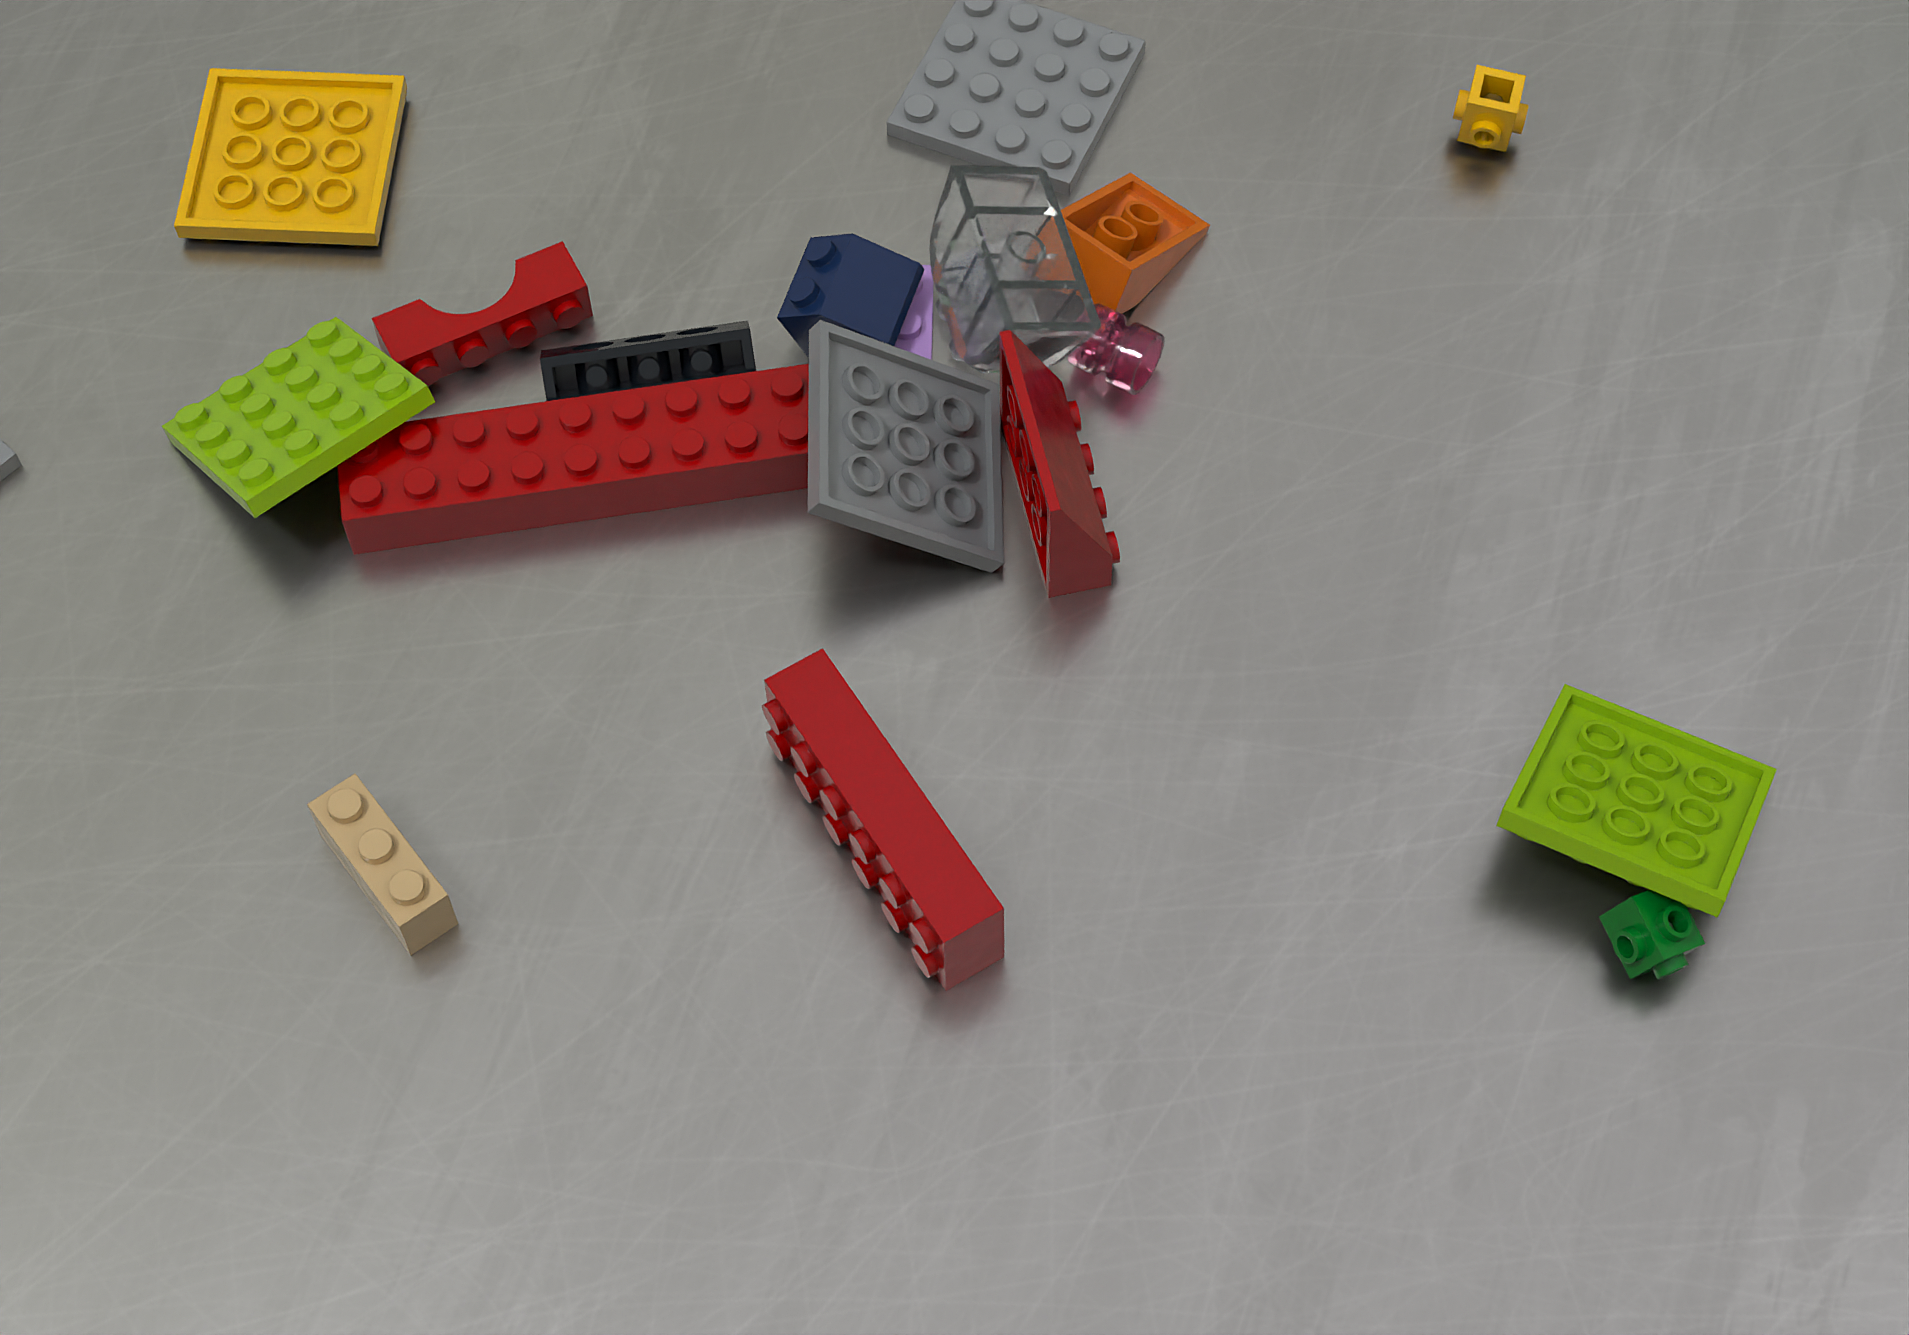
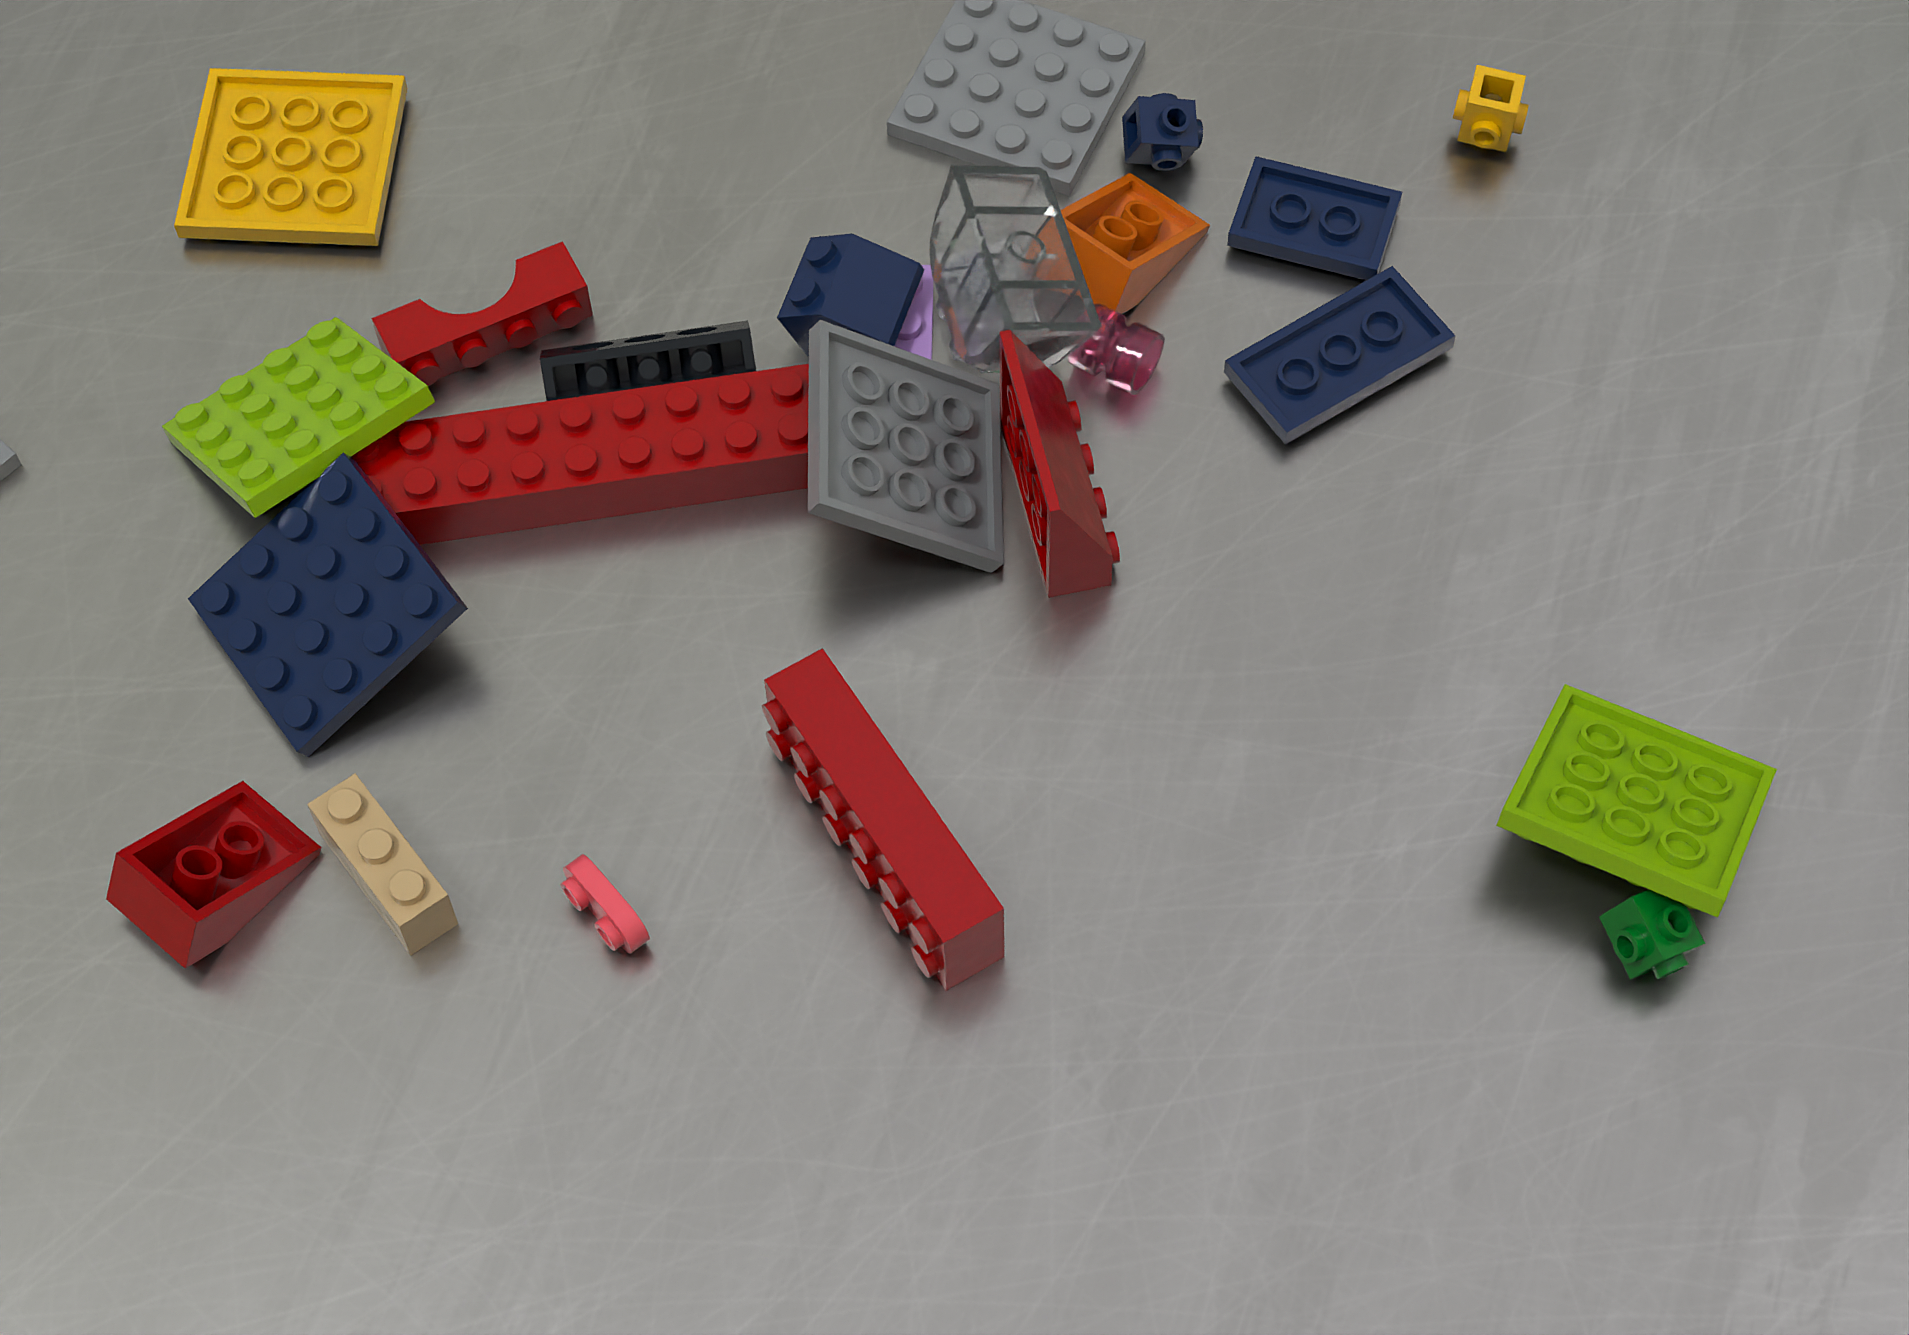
none -> red slope [106,781,321,969]
none -> dark blue plate [188,452,468,757]
none -> coral plate [560,854,650,954]
none -> dark blue brick [1122,93,1203,171]
none -> dark blue plate [1224,266,1456,444]
none -> dark blue plate [1227,156,1402,280]

